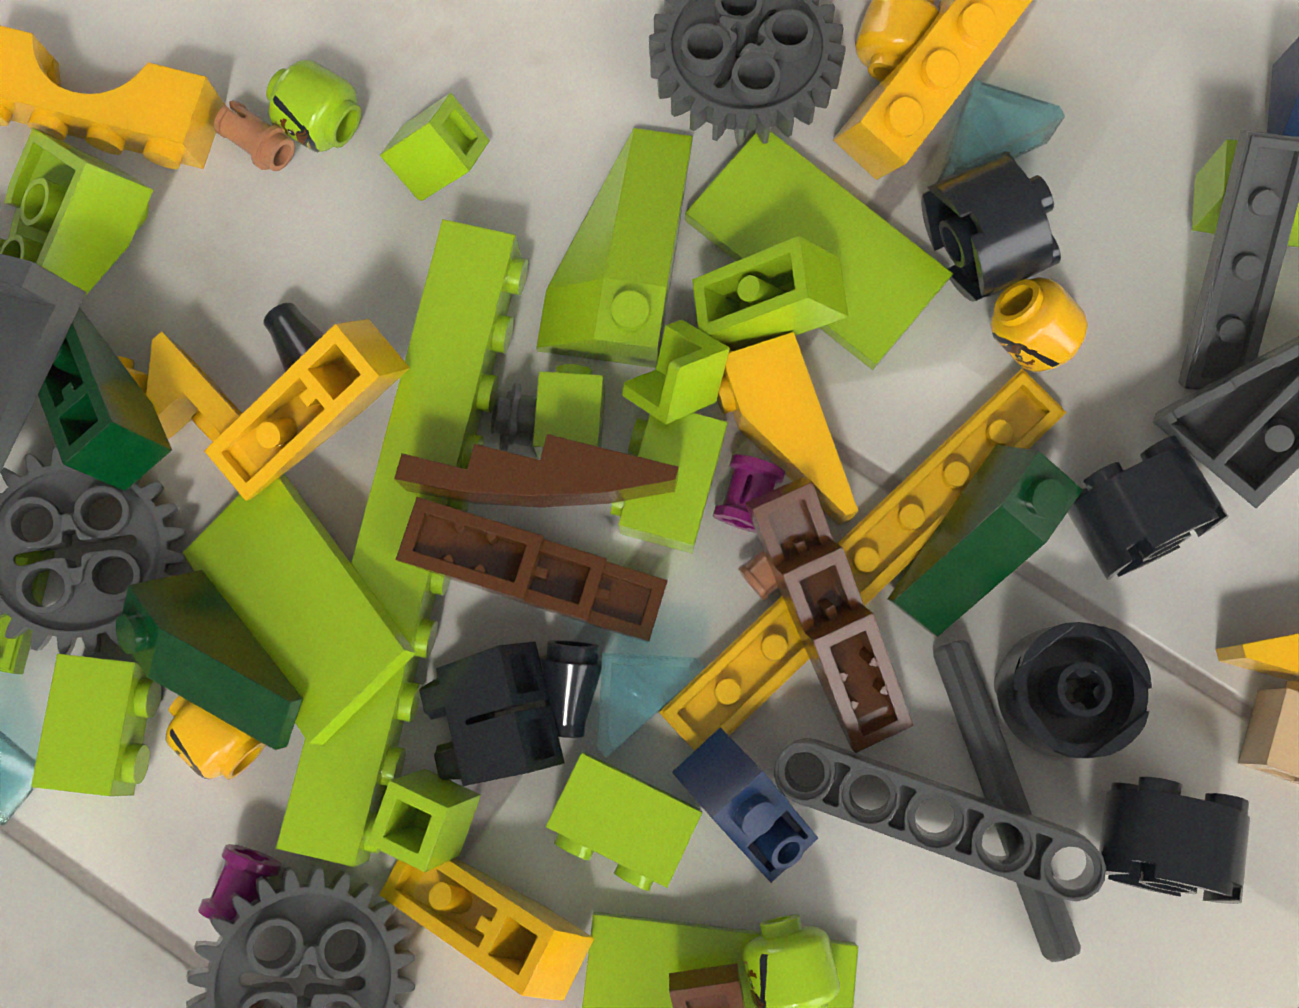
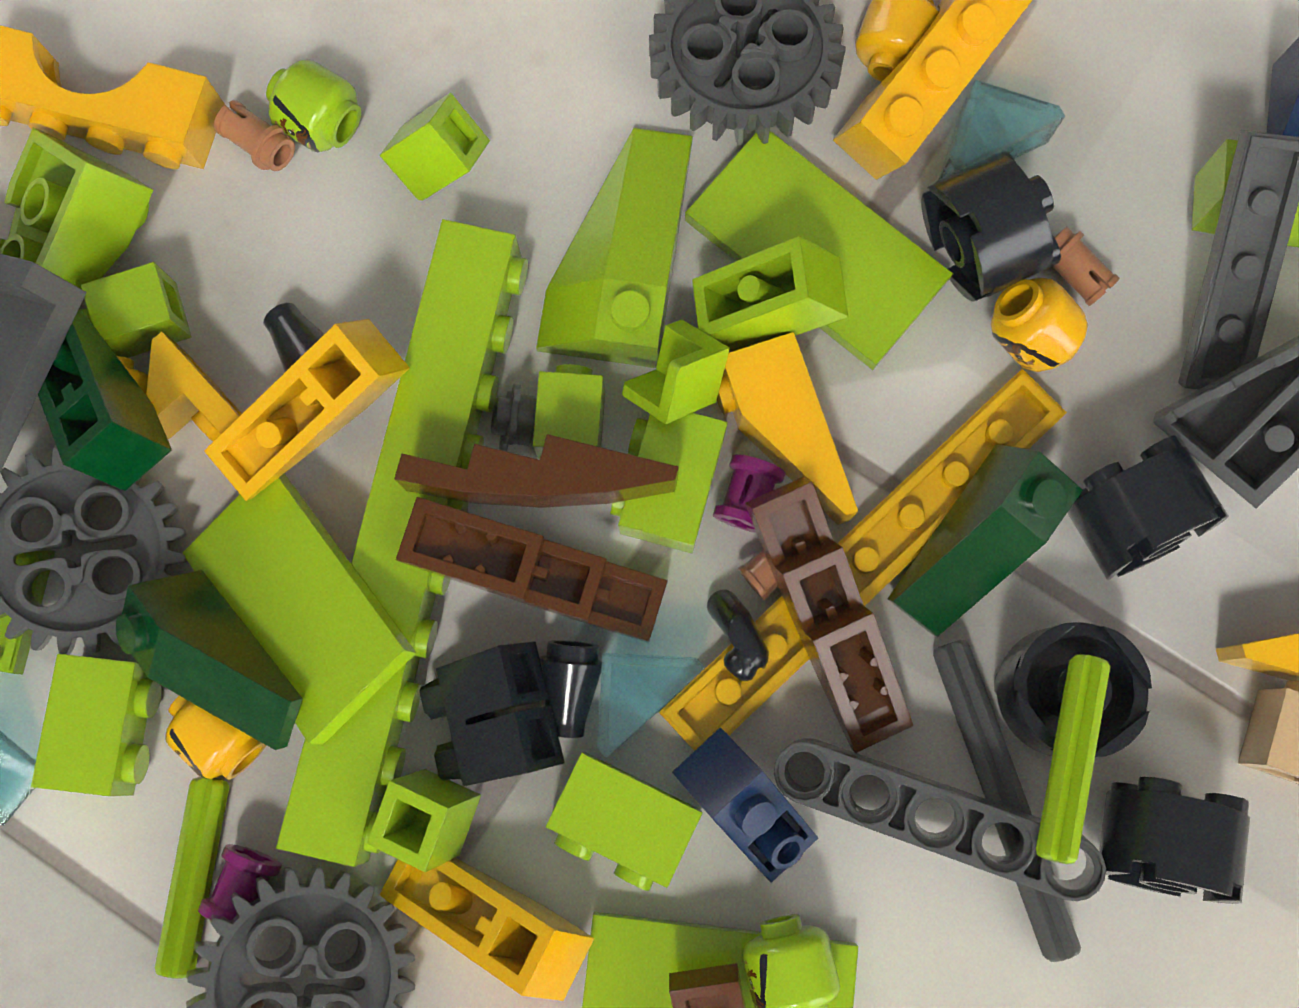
none -> lime brick [81,262,192,358]
none -> lime axle [155,777,229,979]
none -> black arm [707,590,769,681]
none -> lime axle [1036,654,1110,864]
none -> nougat pin [1046,226,1120,306]

